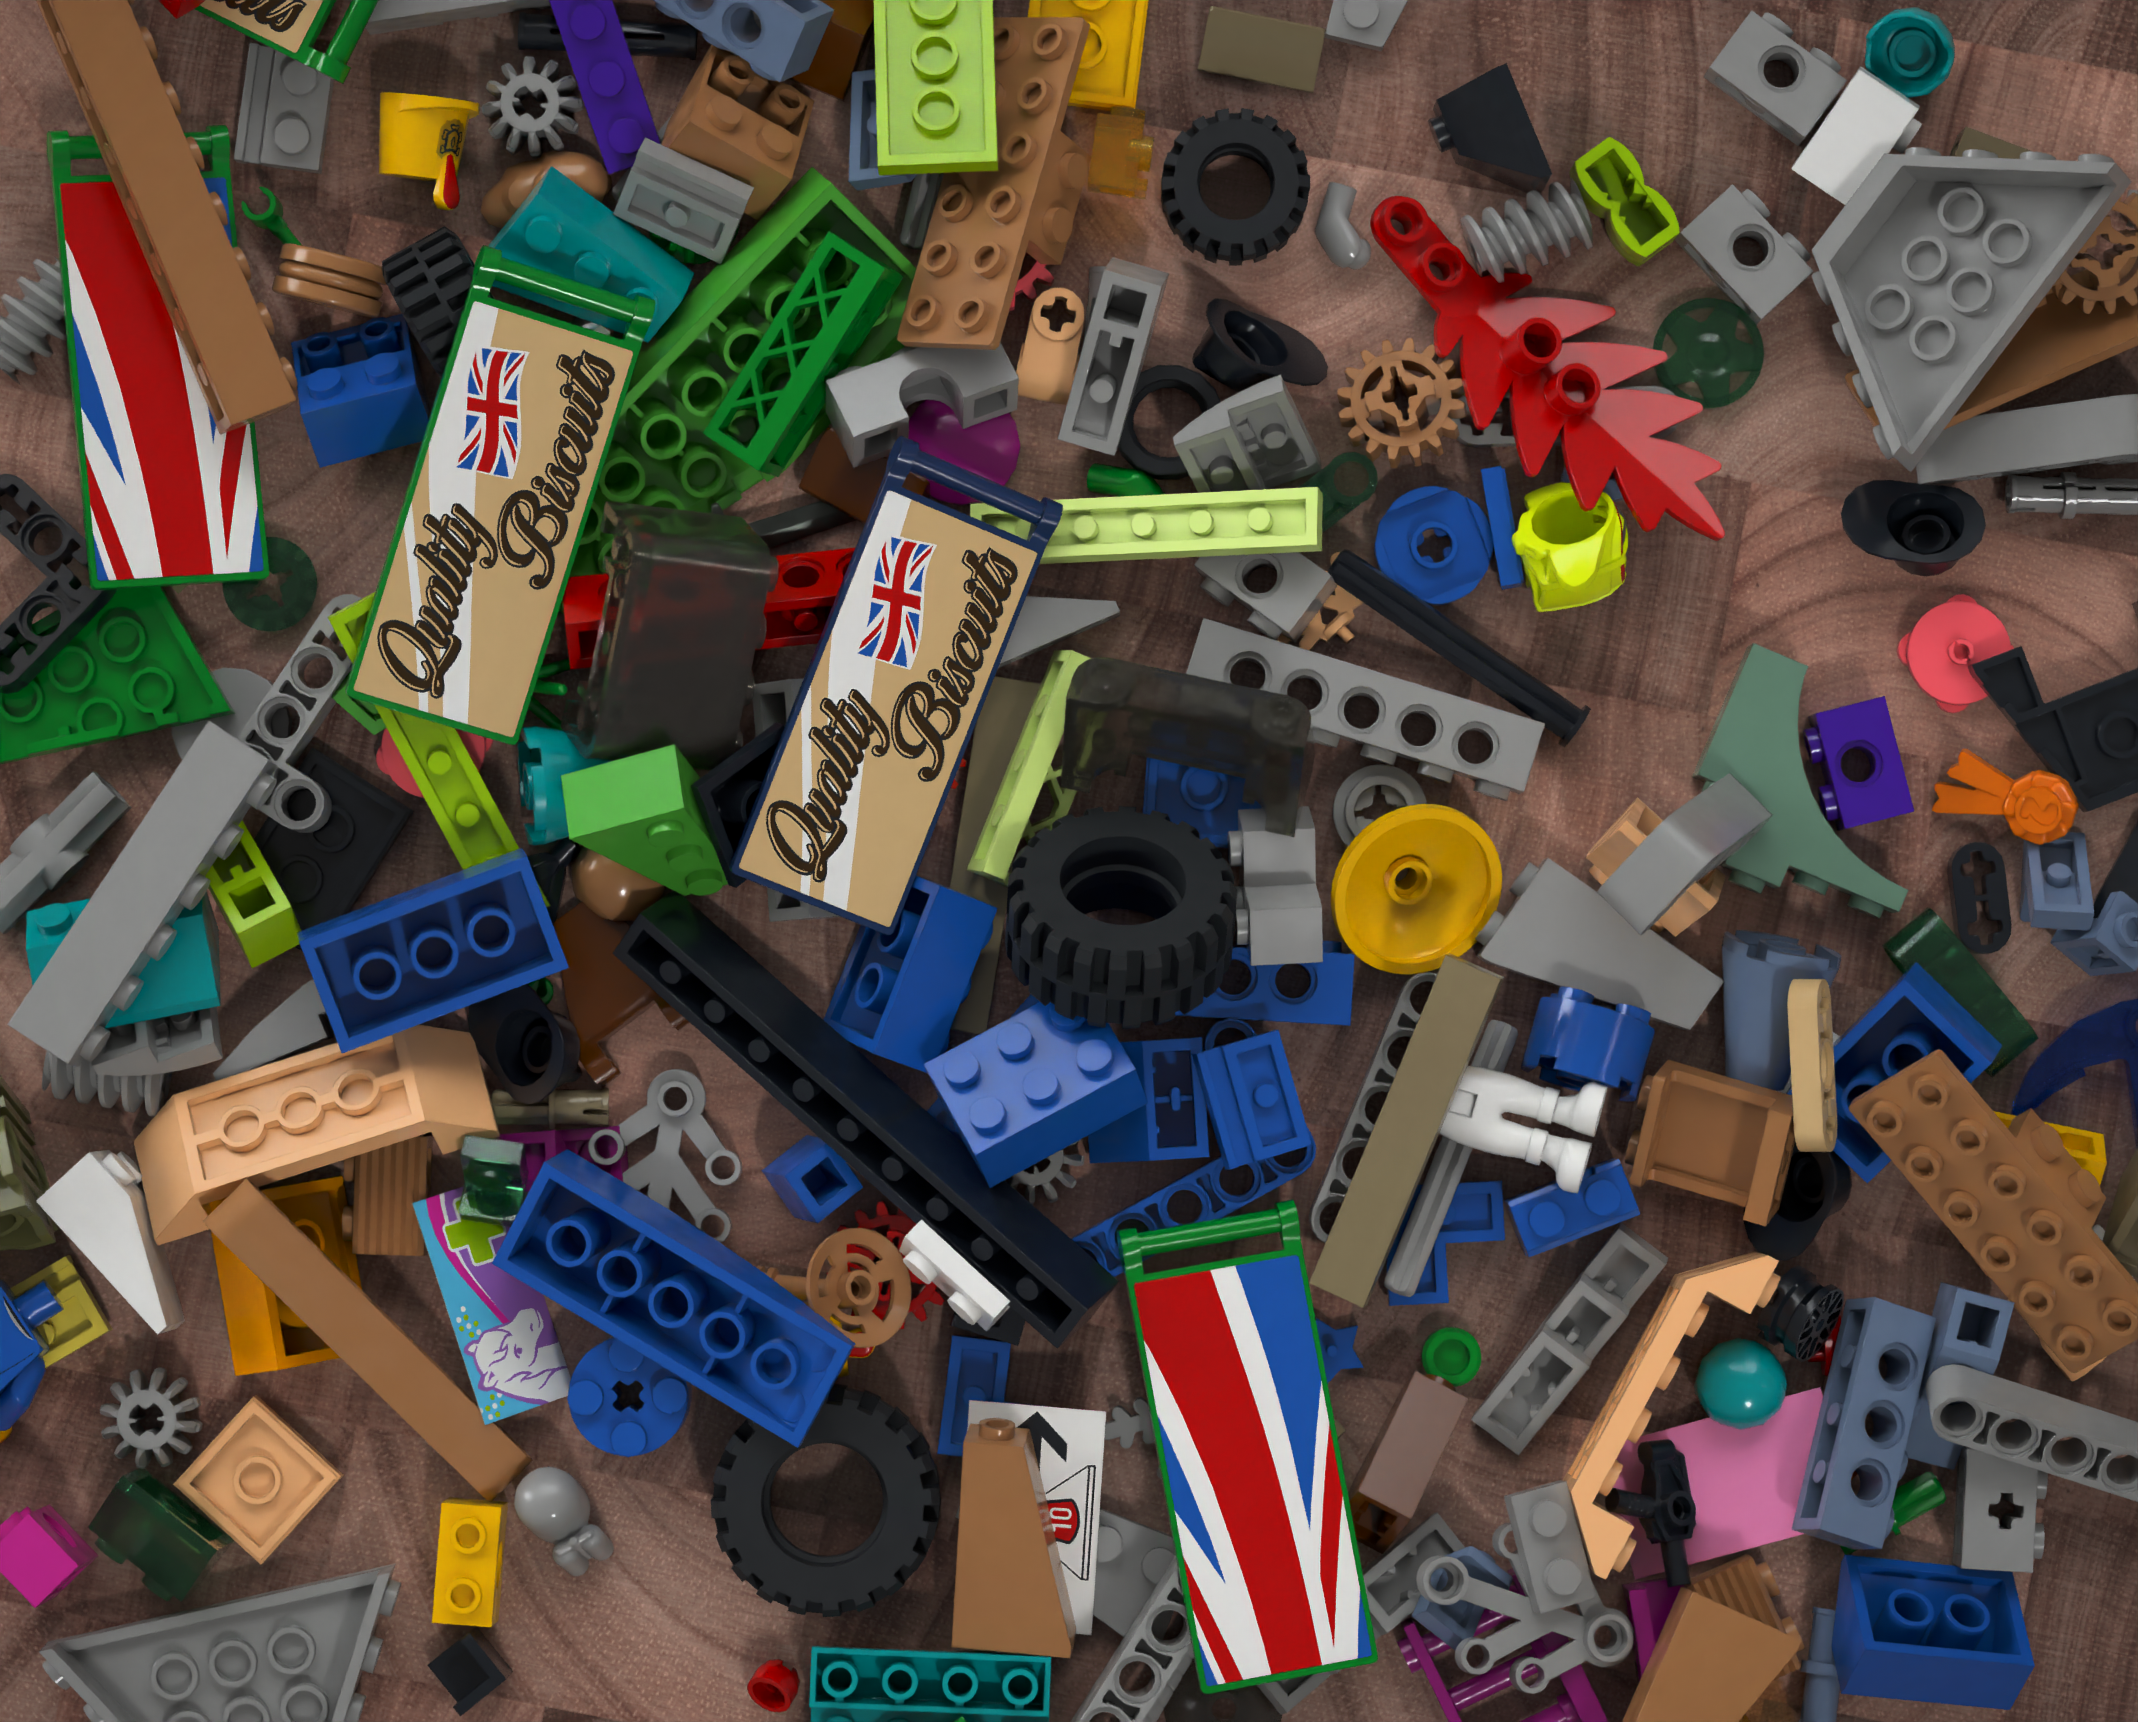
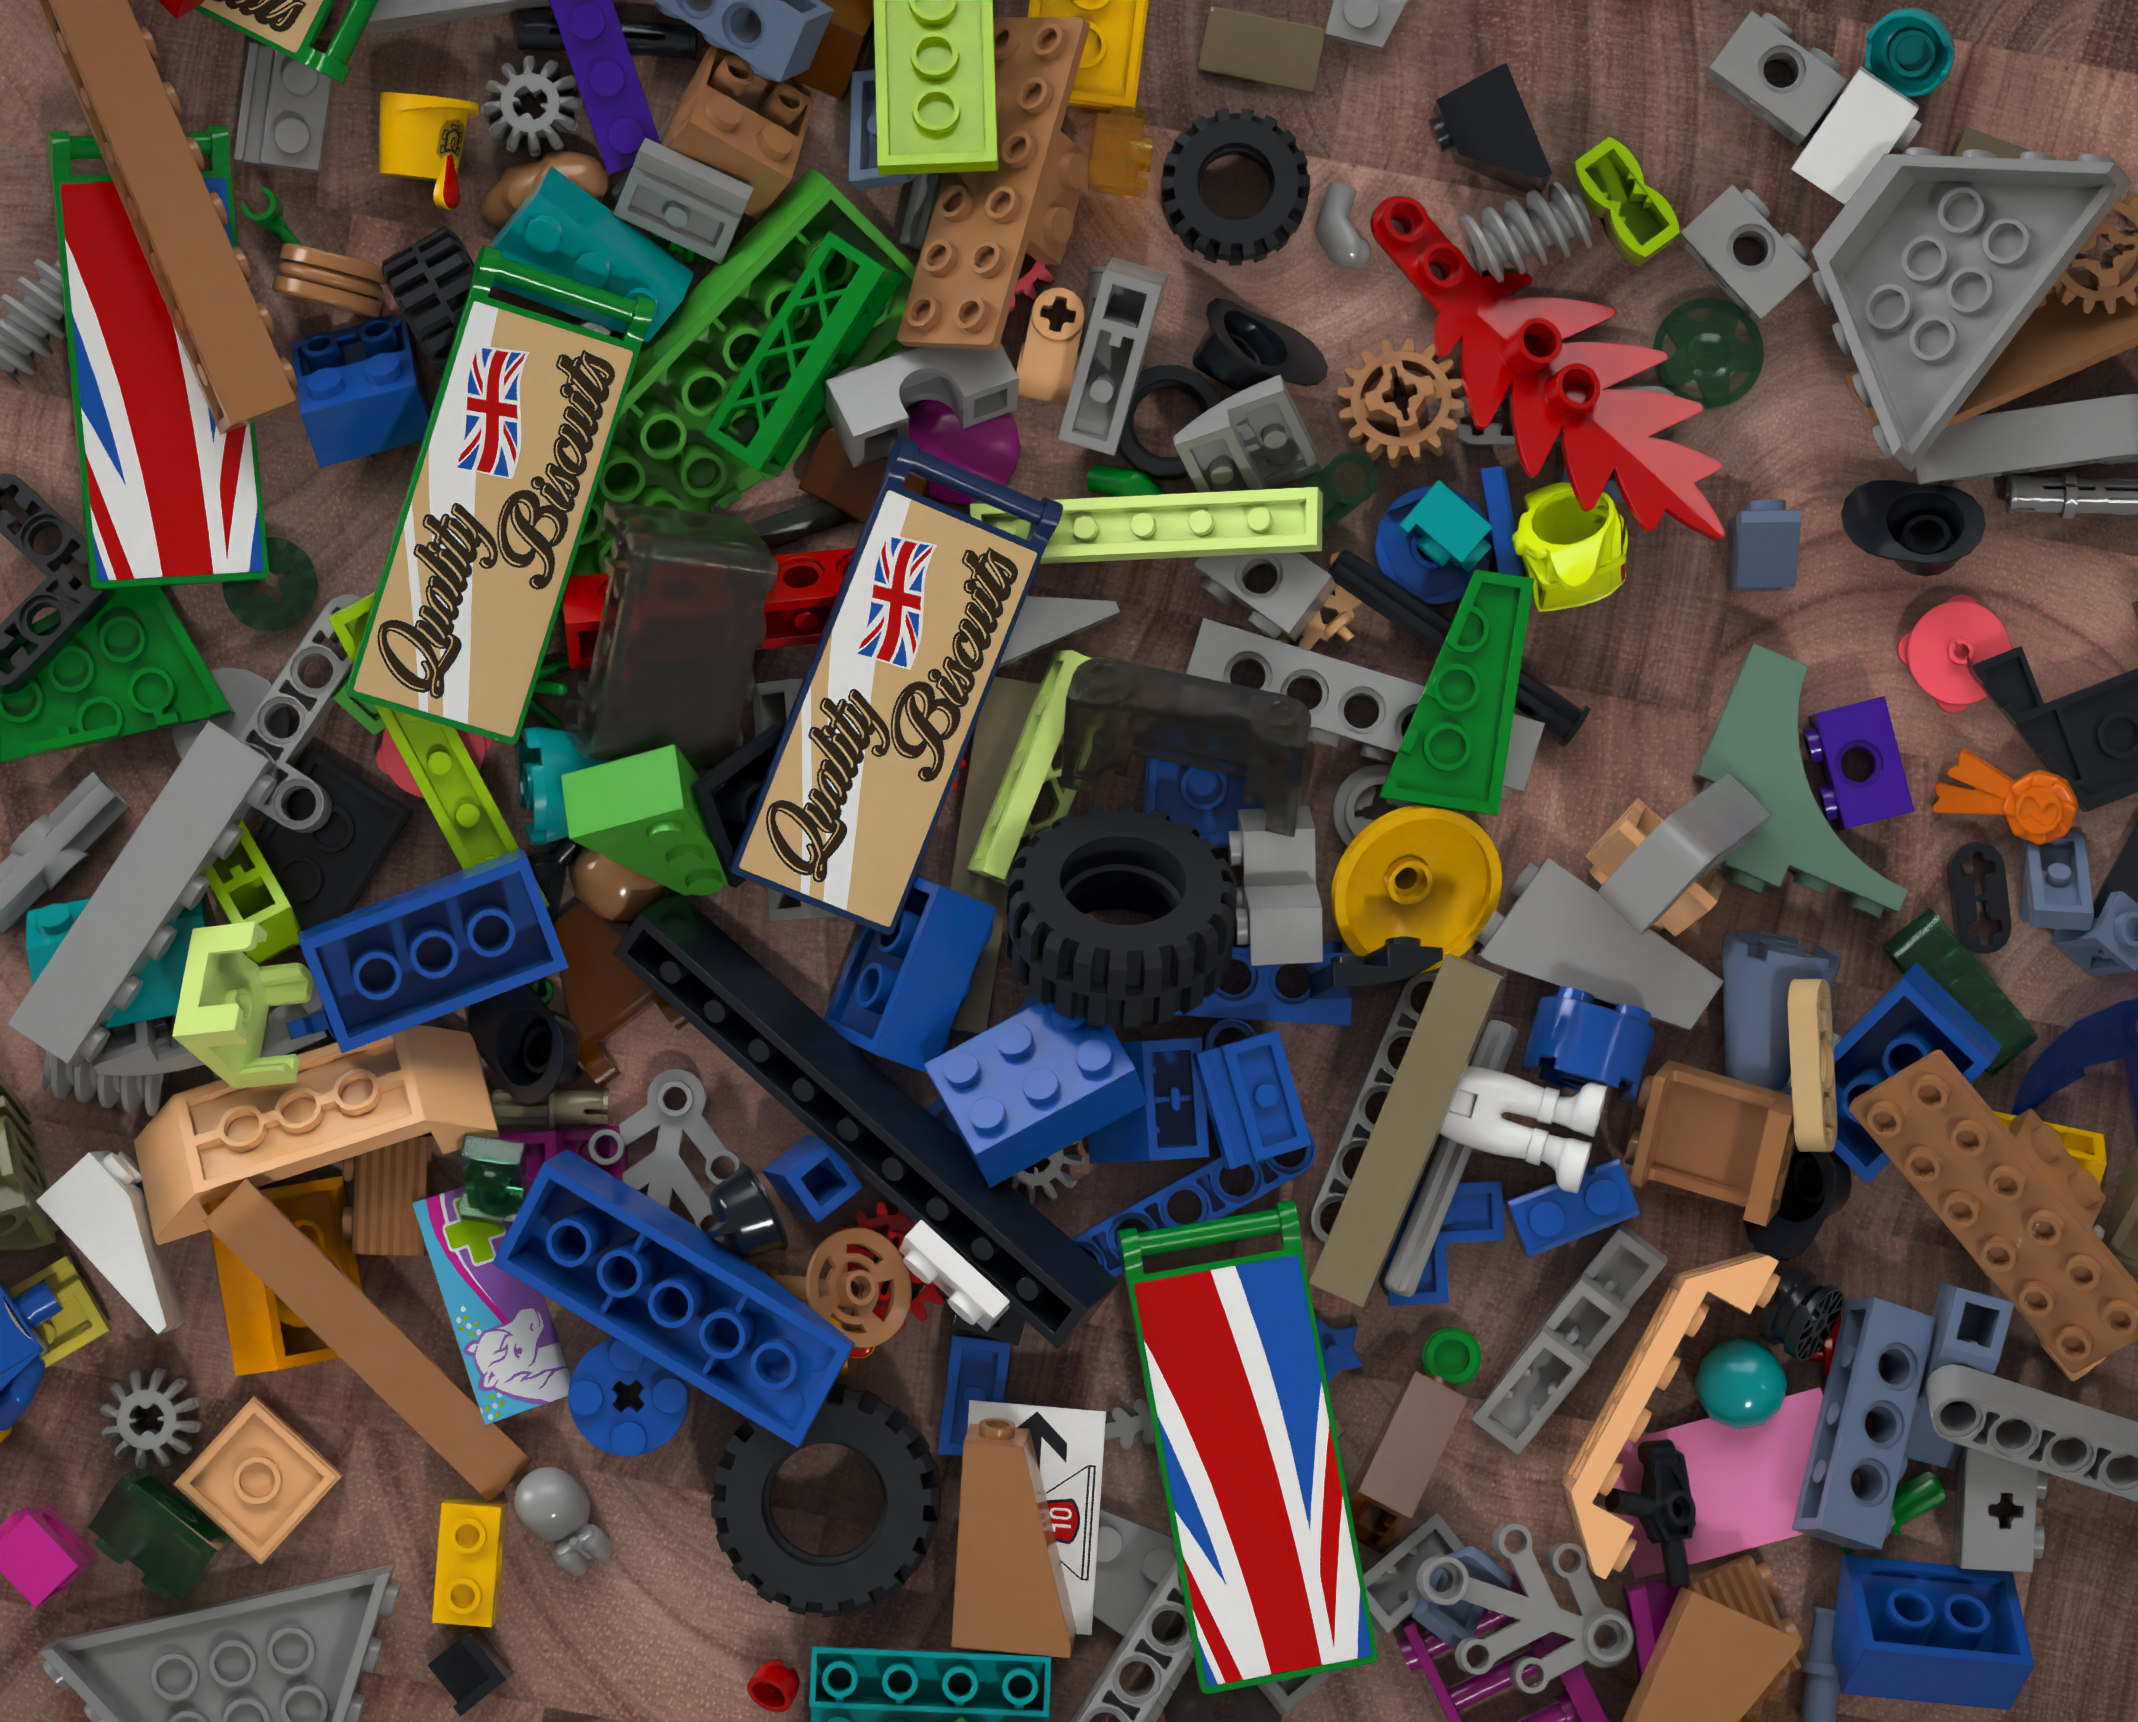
light grey plate [1504,1480,1596,1614] -> none
none -> yellowish green panel [172,921,314,1089]
none -> blue piece [286,1003,336,1040]
none -> black piece [708,1161,789,1258]
none -> black slope [1309,936,1443,999]
none -> green wing [1378,569,1534,816]
none -> teal brick [1397,480,1493,573]
none -> sand blue slope [1728,499,1801,592]

